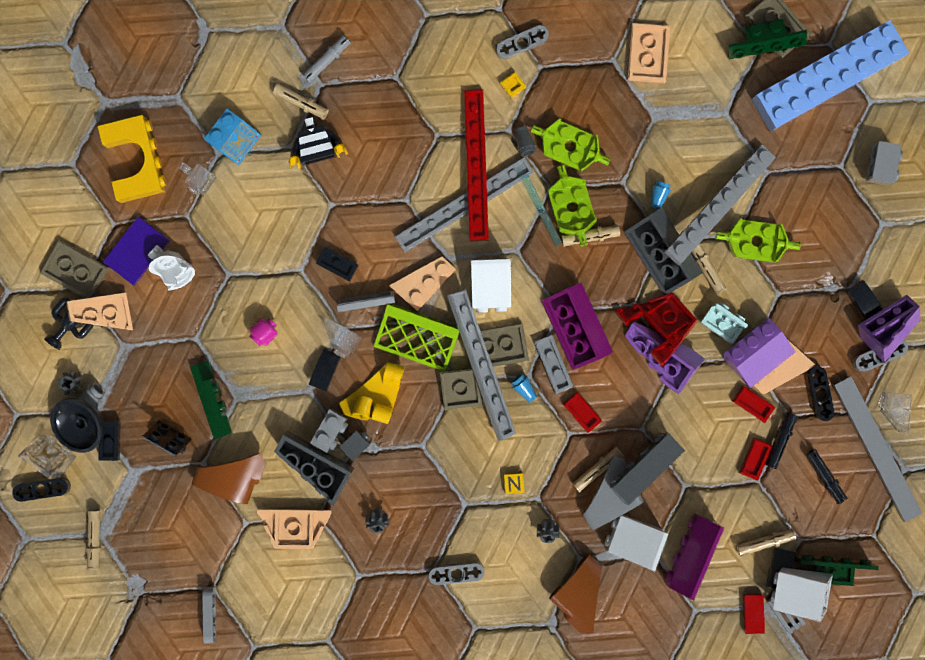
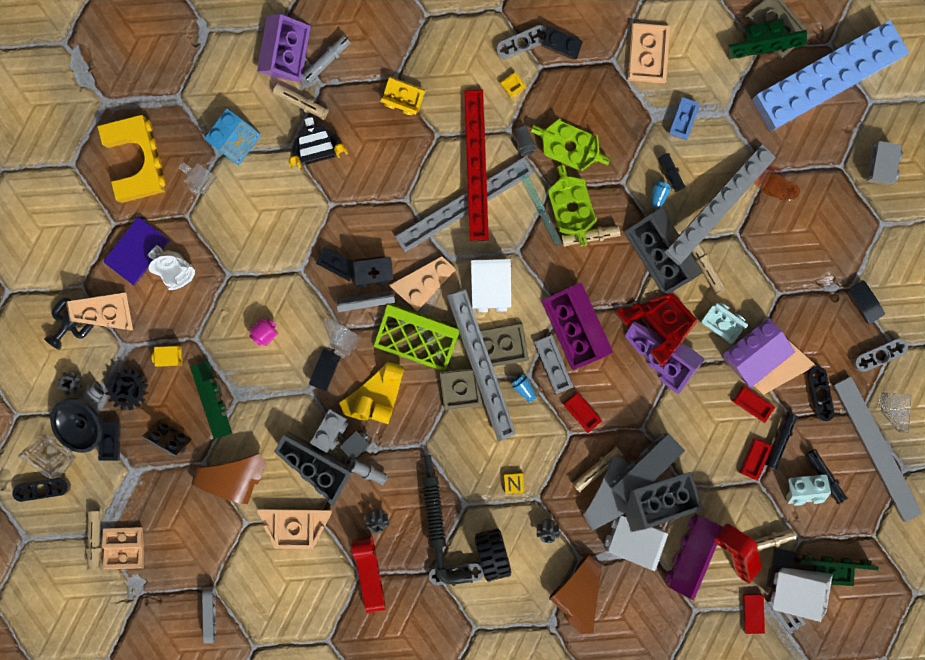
dark tan tile [40,240,110,299] -> none
lime plate [715,218,801,263] -> none
medium lavender wedge [858,295,921,363] -> none
none -> light nougat slope [102,527,144,569]
none -> black gear [105,369,149,410]
none -> yellow brick [152,346,183,366]
none -> medium lavender slope [257,14,311,82]
none -> black brick [349,256,393,288]
none -> light grey pin [349,459,387,485]
none -> red beam [351,536,386,614]
none -> yellow bracket [380,76,426,115]
none -> pearl dark grey piece [421,455,473,586]
none -> black tyre [475,528,512,582]
none -> black plate [541,27,583,60]
none -> dark grey slope [625,472,703,532]
none -> black pin [658,153,686,192]
none -> medium blue plate [669,97,700,140]
none -> red beam [714,523,762,584]
none -> clear orange piece [760,172,800,202]
none -> light aqua bracket [786,475,831,506]

